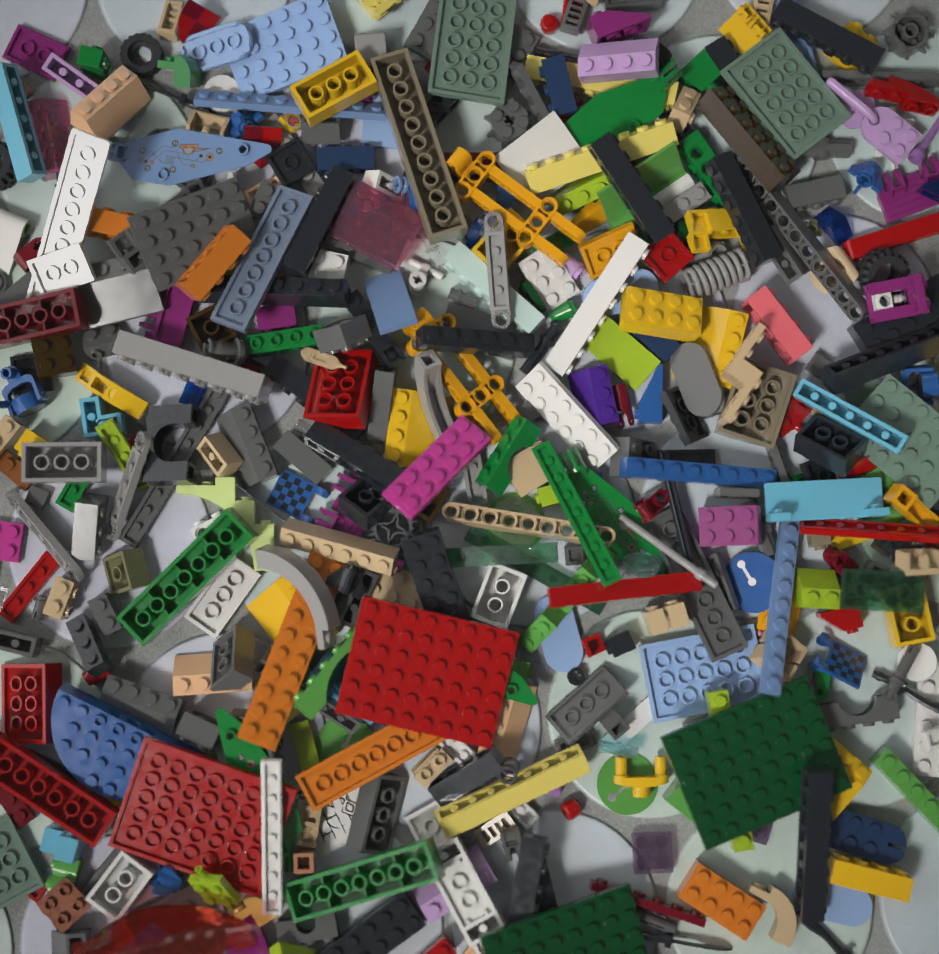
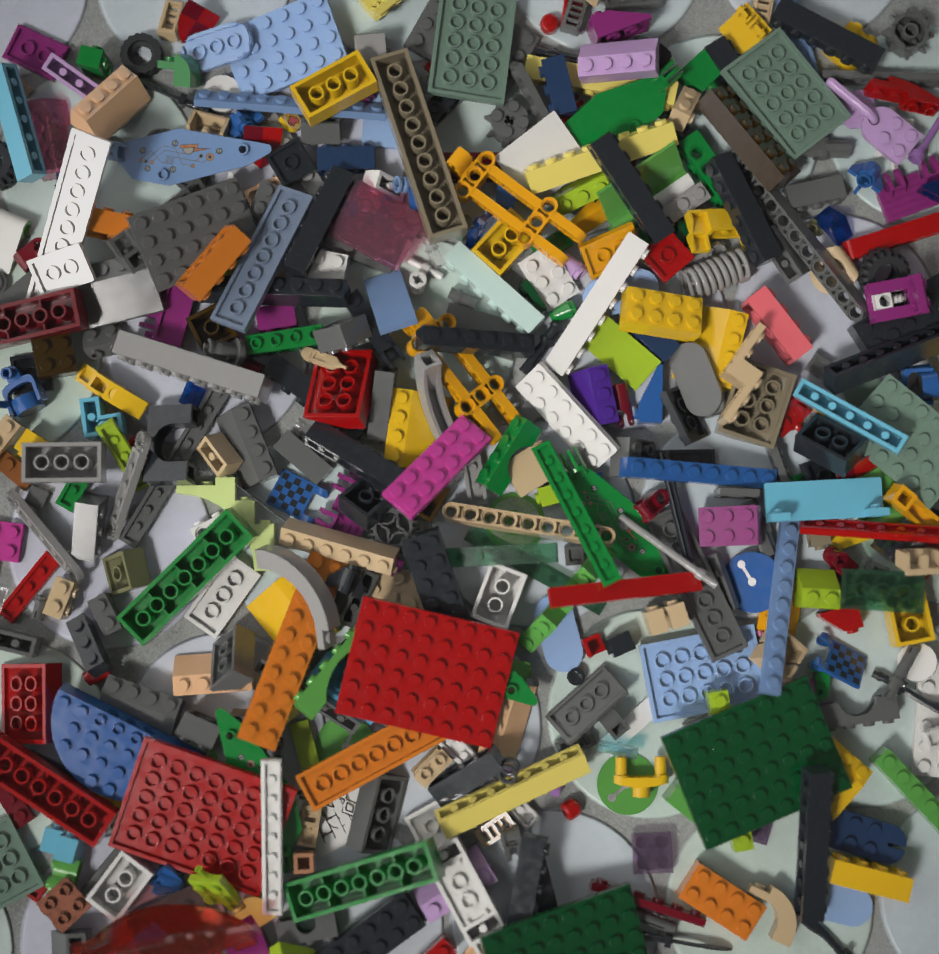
light grey plate [484,211,512,330] -> none
clear light blue tile [622,552,661,578] -> none

